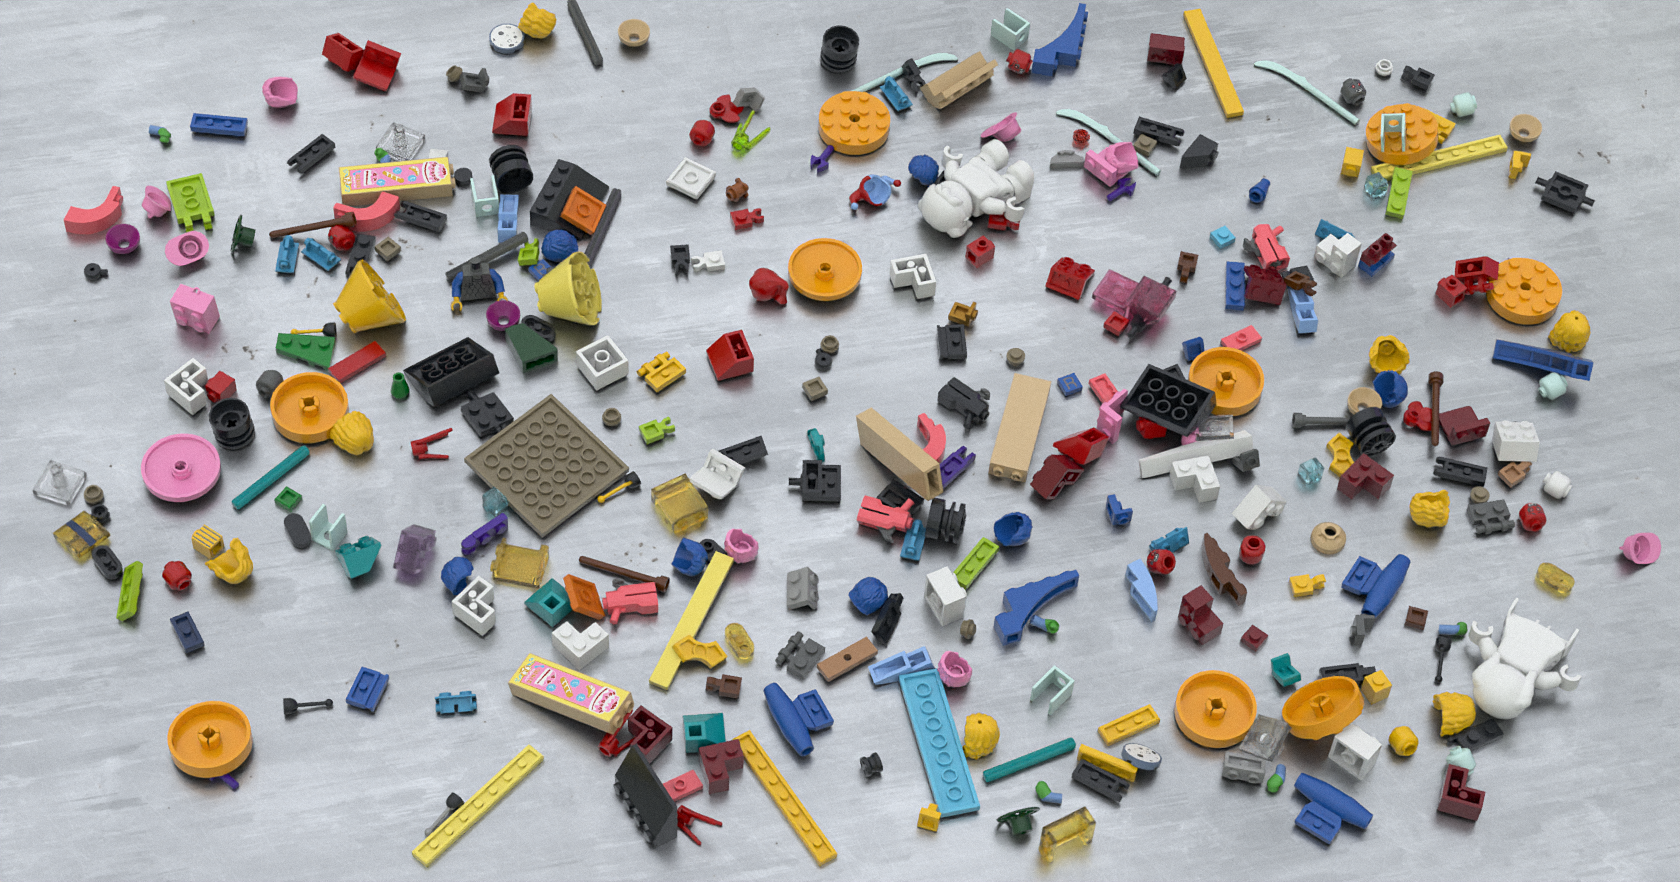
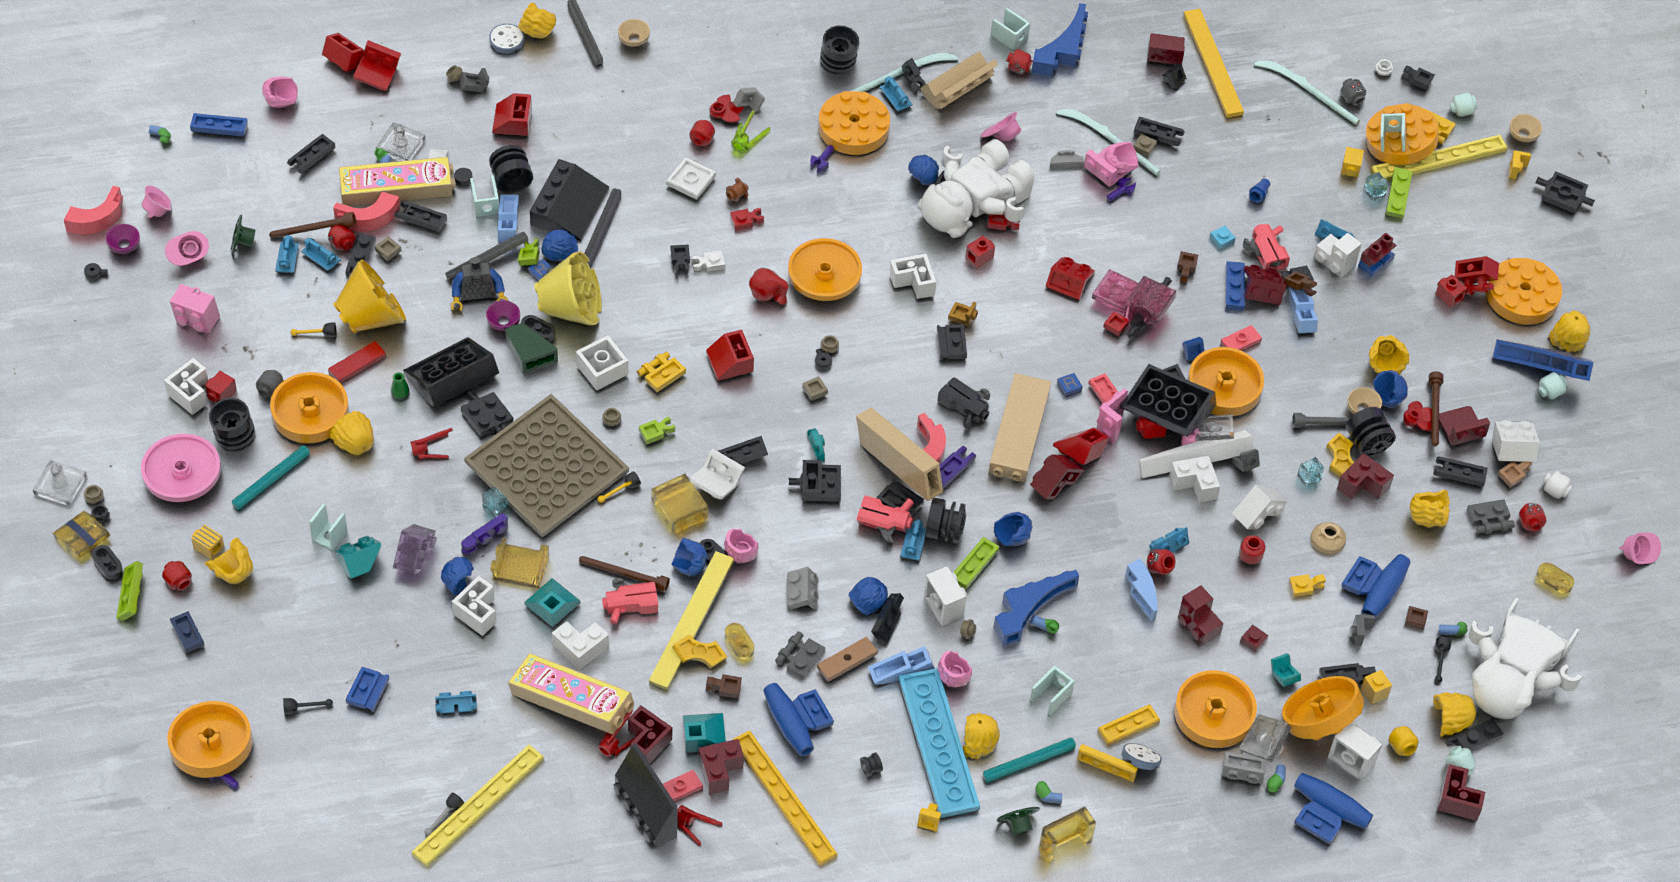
lime tile [166,173,215,233] -> none
green tile [274,486,302,512] -> none
green wing [275,333,336,371] -> none
black tile [284,513,312,548] -> none
orange plate [560,186,606,235] -> none
orange plate [563,574,605,620] -> none
light blue piece [849,174,901,210] -> none
dark tan plate [1006,348,1025,366] -> none
black hinge [1071,759,1130,802] -> none
clear red plate [1073,129,1090,145] -> none
blue bracket [1106,494,1133,525] -> none
black slope [1180,134,1219,169] -> none
reddish brown slope [1202,533,1247,606] -> none
dark tan plate [1470,486,1490,504] -> none

